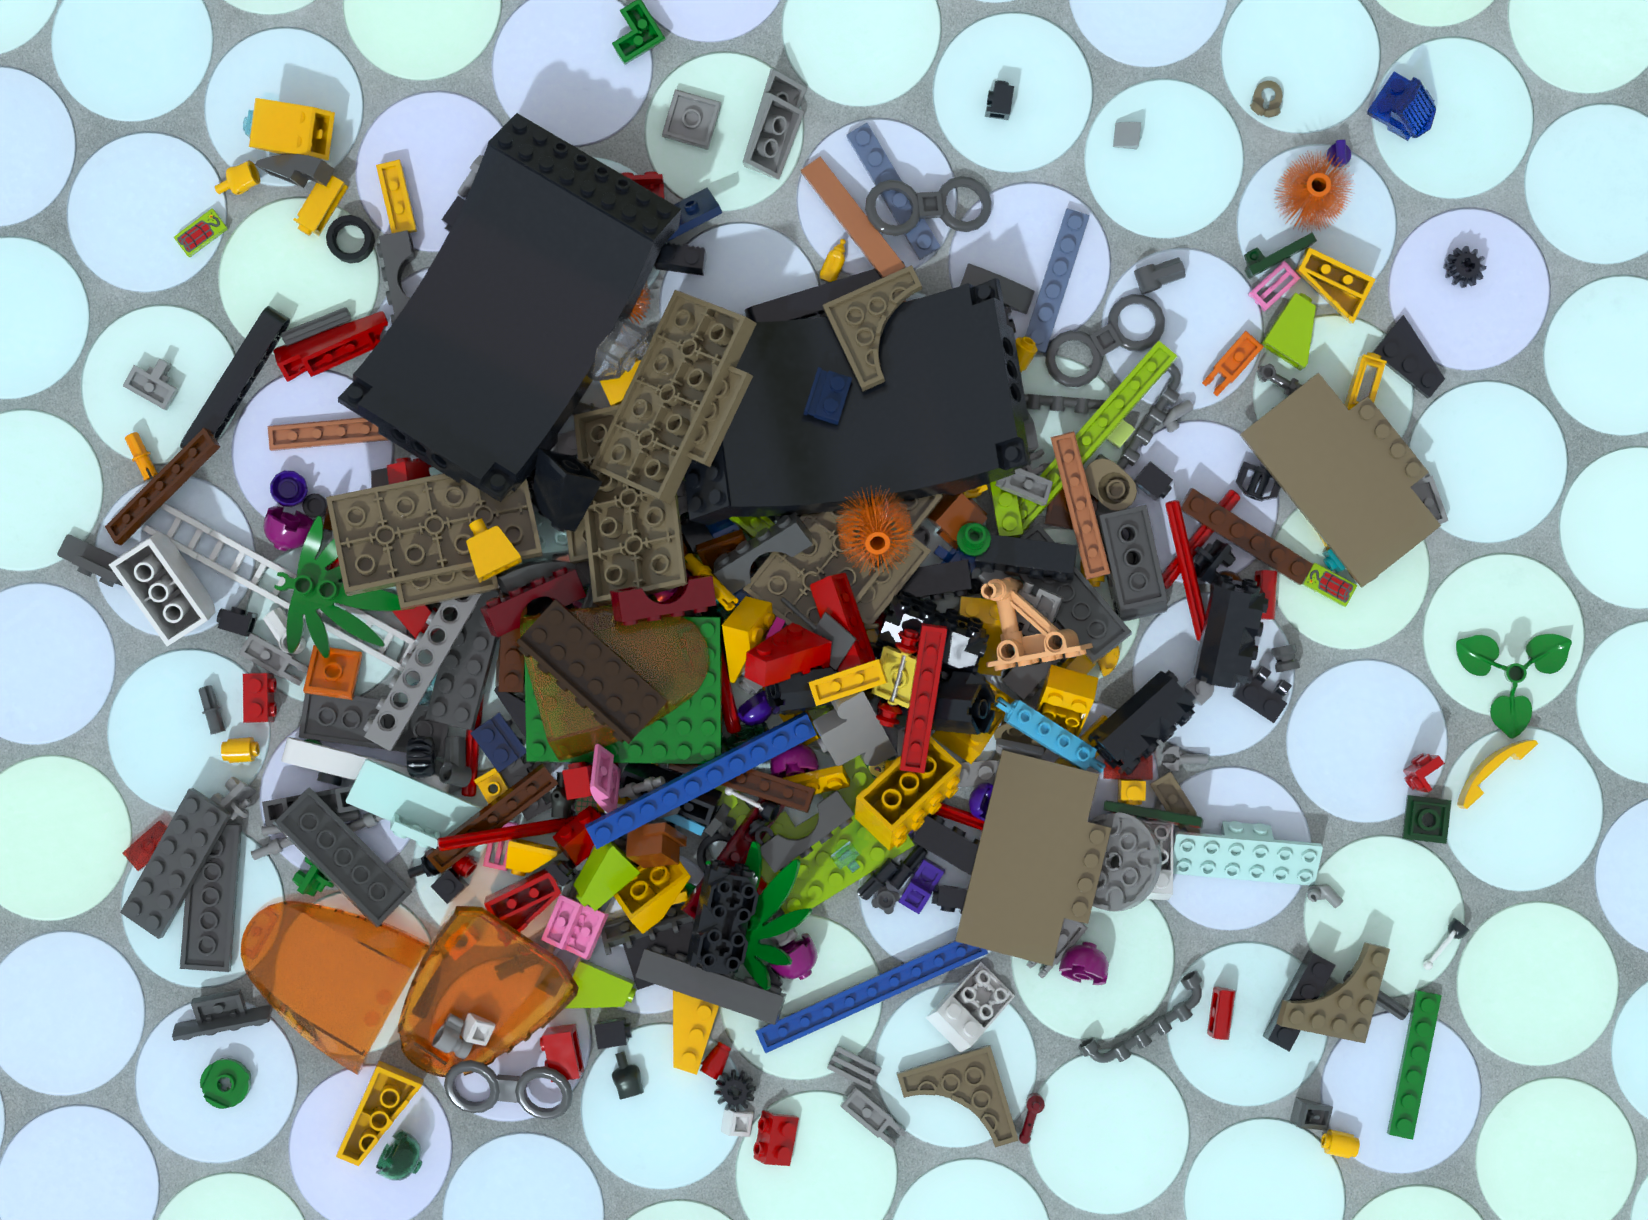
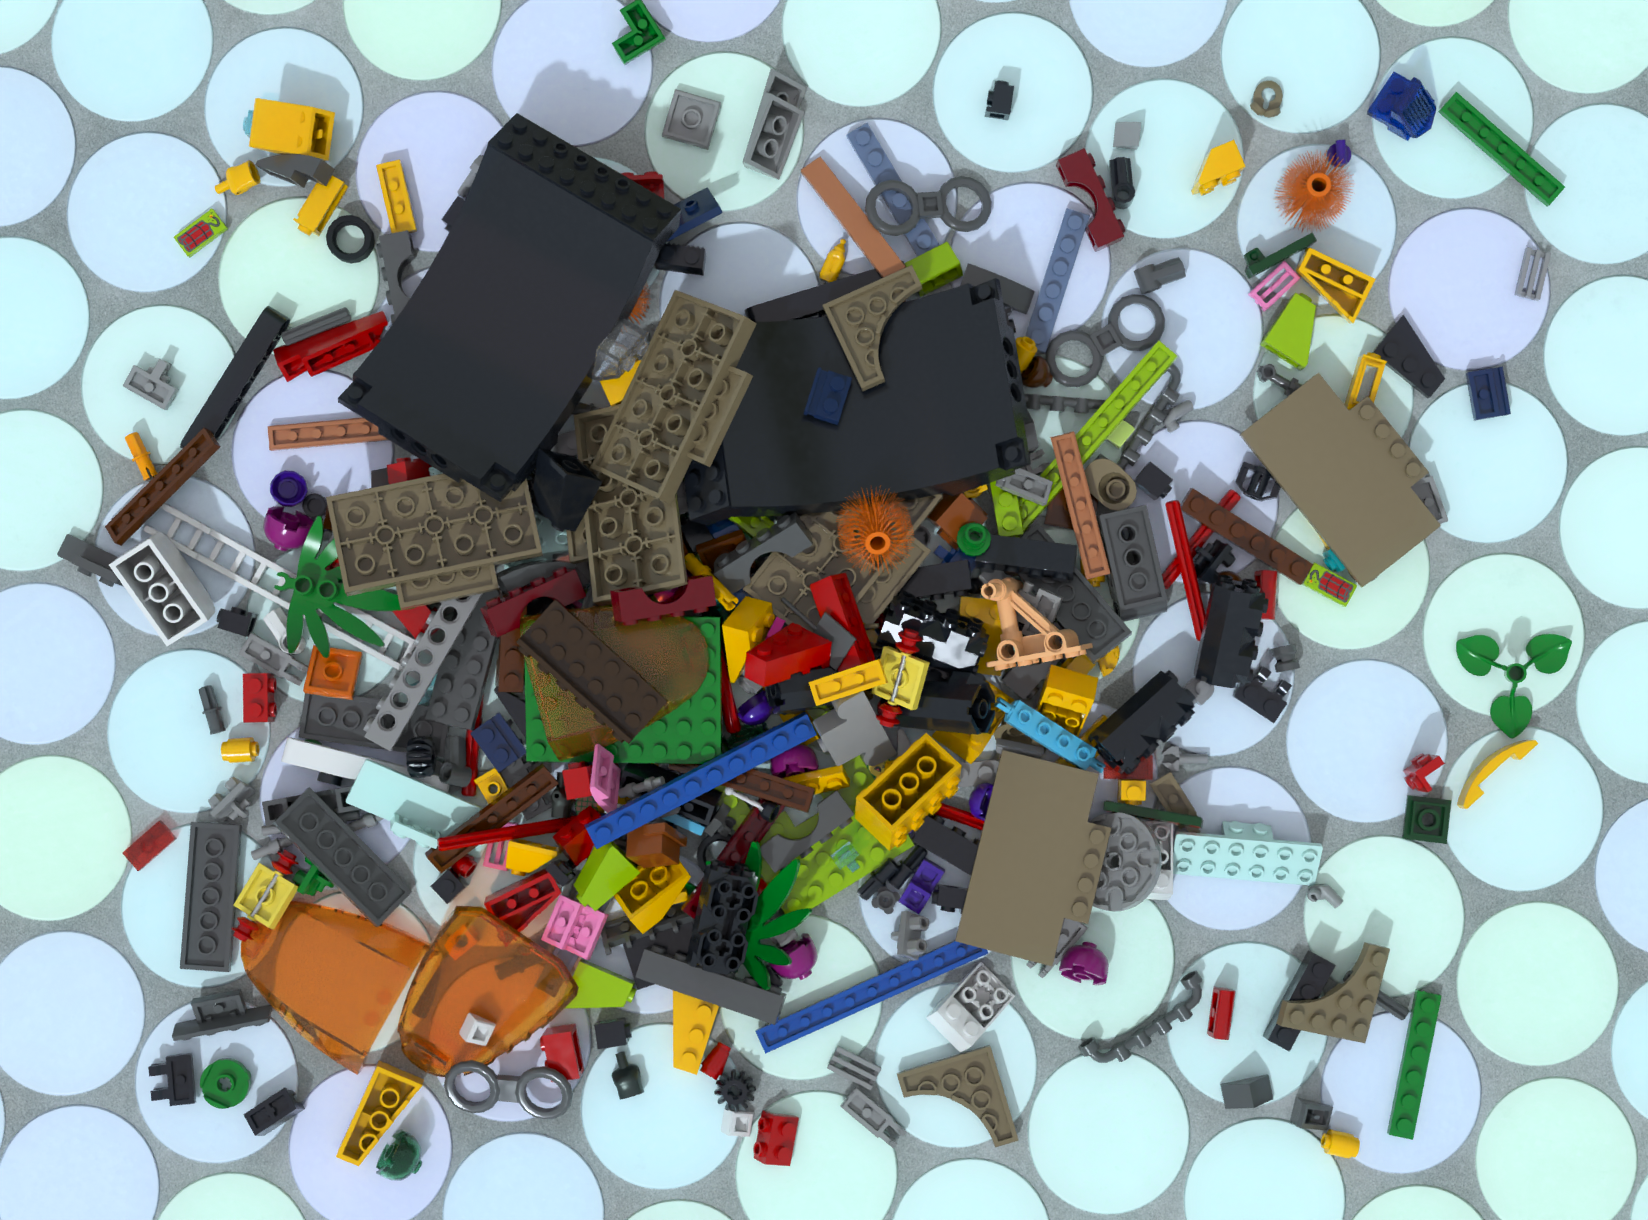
dark grey plate [120,788,232,939] -> none
black plate [407,854,440,879] -> none
light grey piece [432,1013,473,1060] -> none
yellow torso [466,518,522,583] -> none
black plate [748,818,775,845] -> none
red plate [899,623,947,773] -> none
dark red piece [1019,1093,1045,1144] -> none
orange hinge [1202,331,1264,396] -> none
hinge [1423,918,1470,970] -> none
black gear [1443,246,1487,288] -> none
none -> black plate [148,1053,196,1106]
none -> light yellow plate [231,849,299,942]
none -> black hinge [243,1088,305,1136]
none -> light grey hips [891,911,929,961]
none -> lime brick [904,242,963,297]
none -> reddish brown brick [1021,356,1053,388]
none -> dark red arch [1056,148,1125,252]
none -> black piece [1109,157,1135,209]
none -> yellow slope [1191,140,1246,196]
none -> dark grey slope [1220,1074,1273,1109]
none -> green plate [1438,92,1565,207]
none -> dark blue plate [1466,366,1511,421]
none -> light grey tile [1514,247,1551,301]

